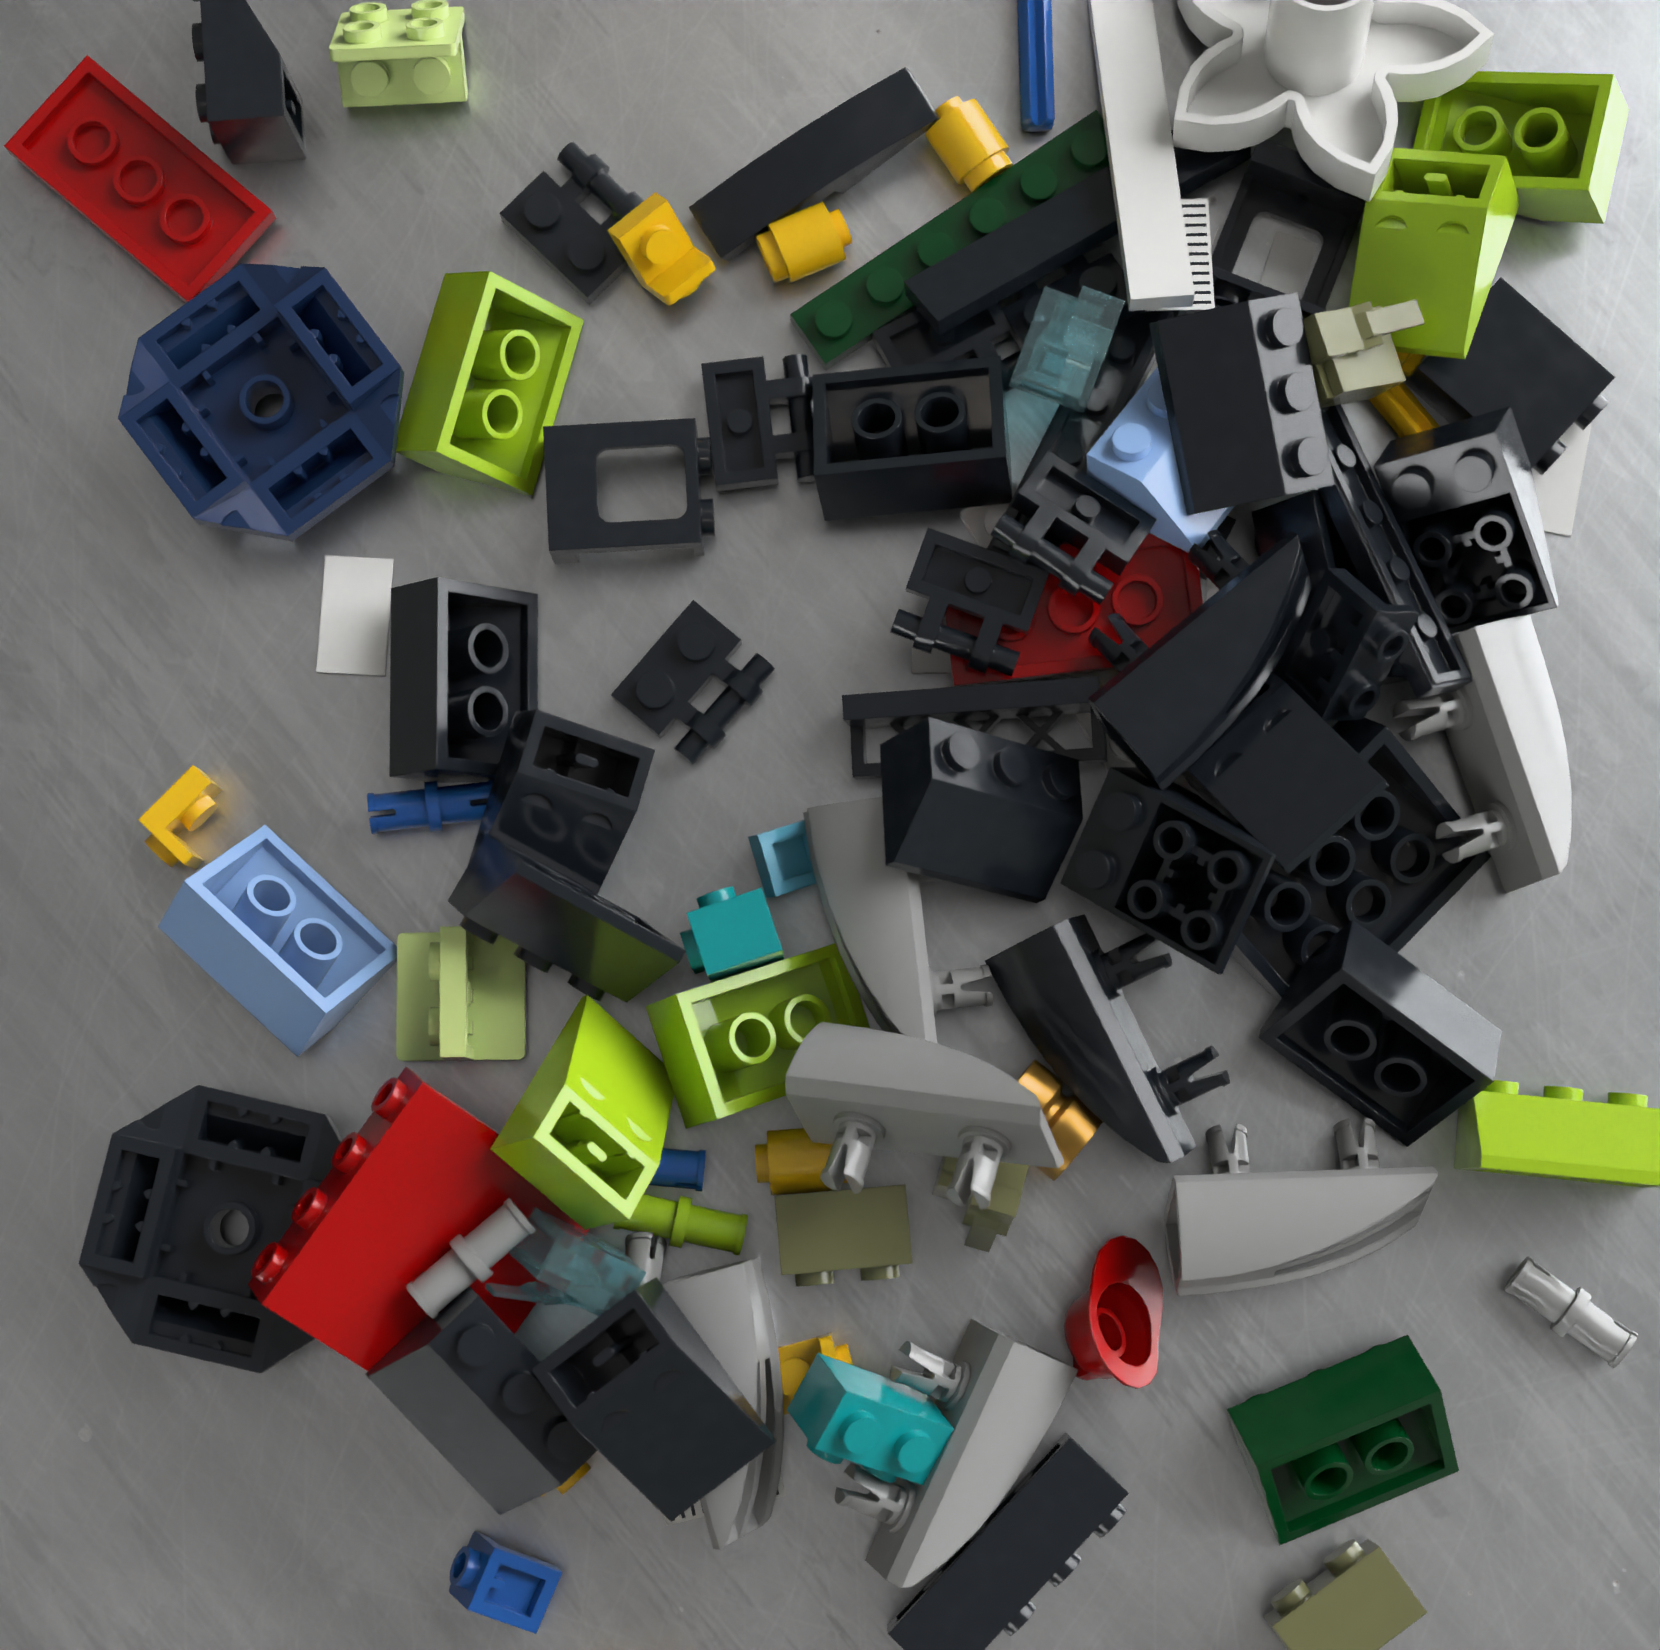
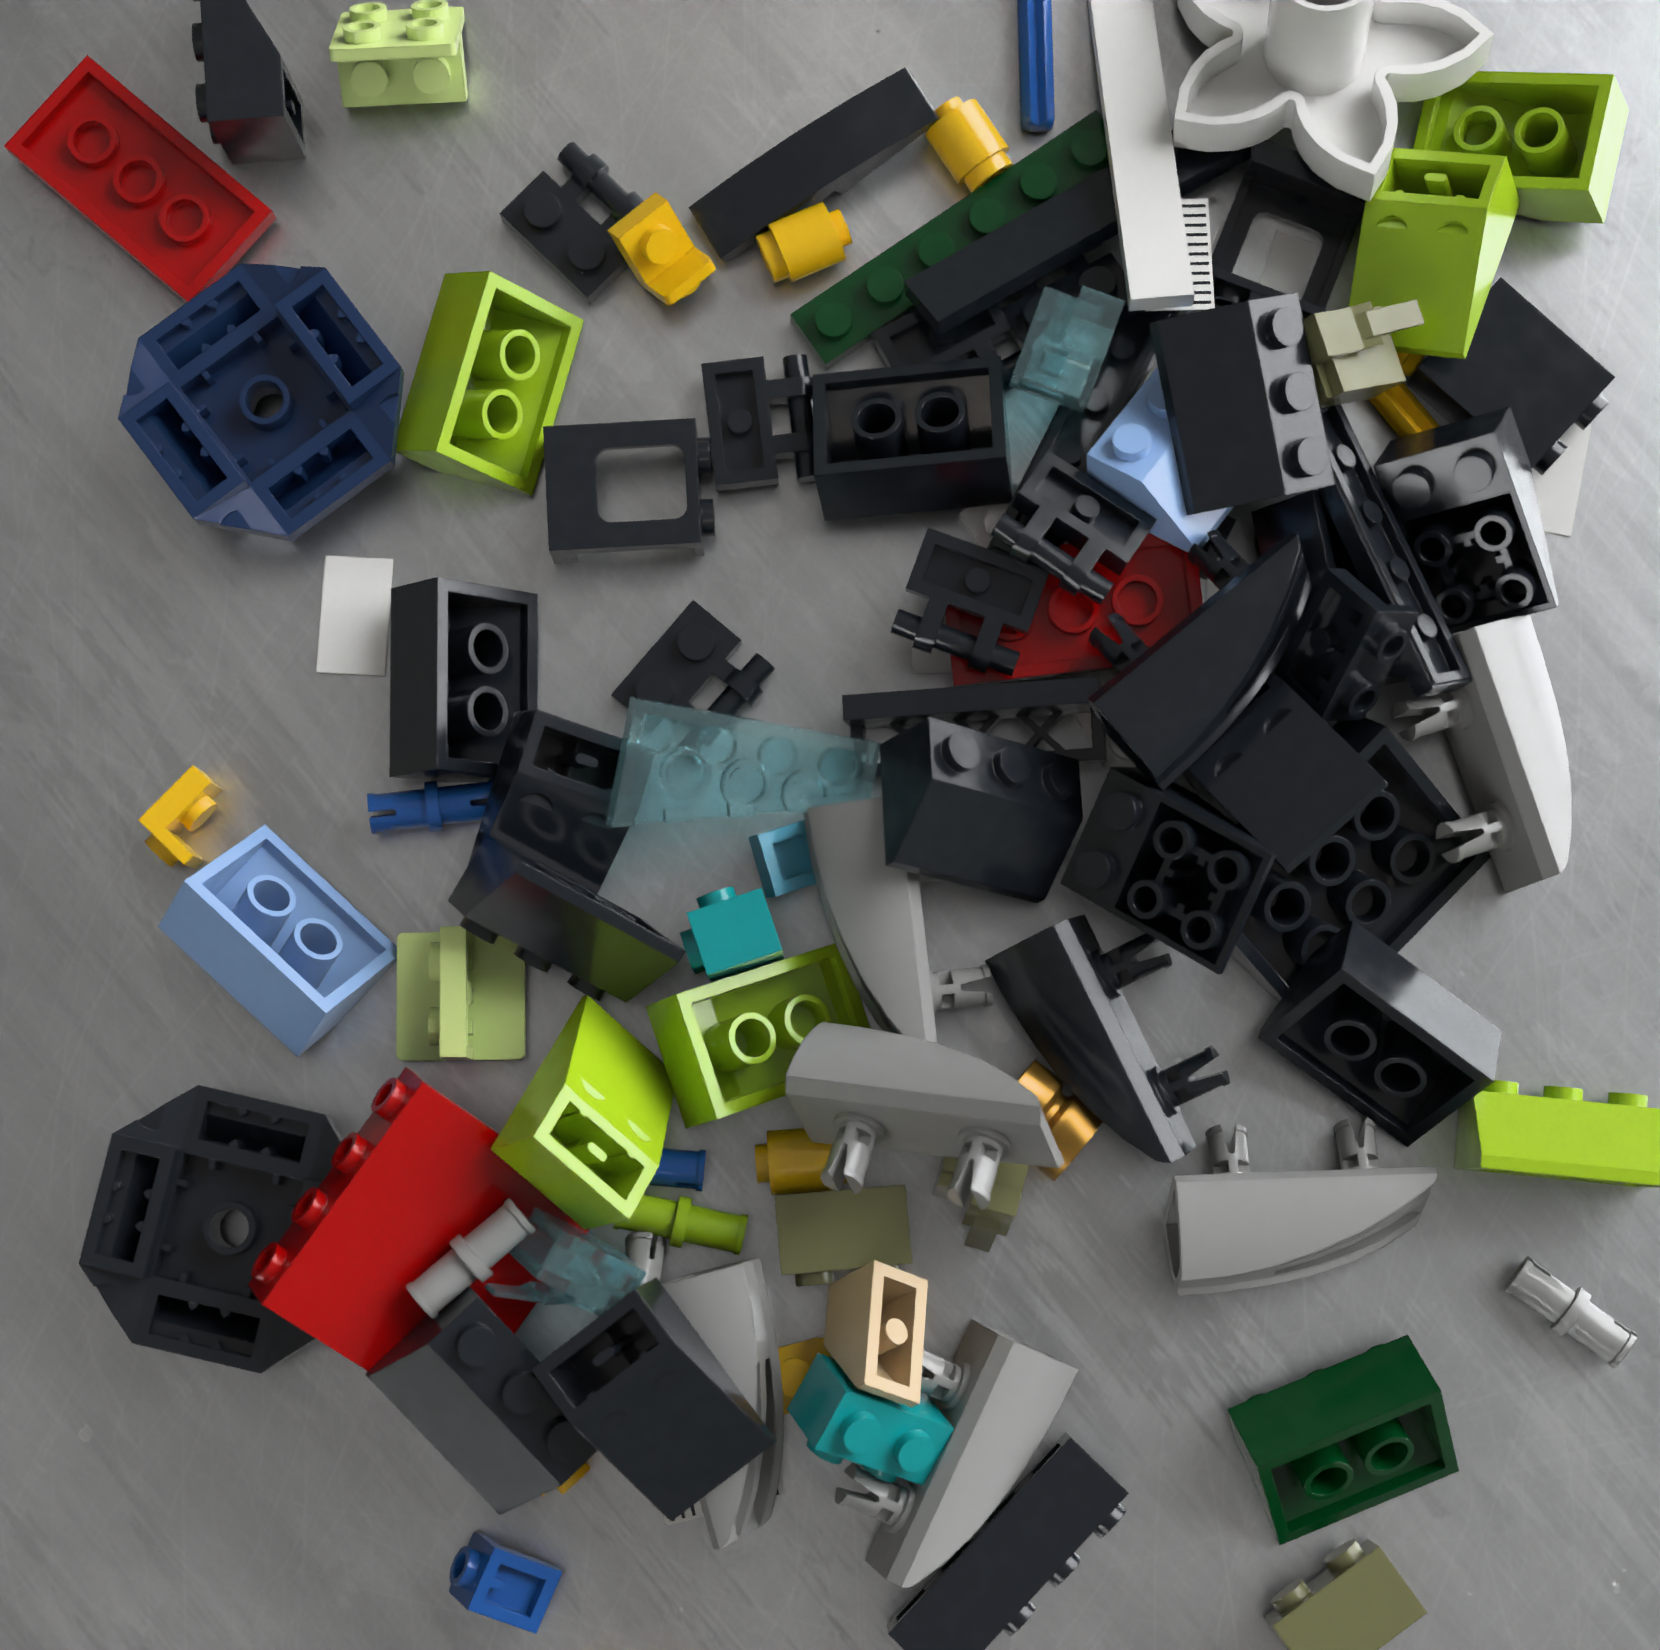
red piece [1064,1235,1163,1389] -> none
none -> clear light blue wing [606,697,881,828]
none -> tan slope [824,1260,928,1407]

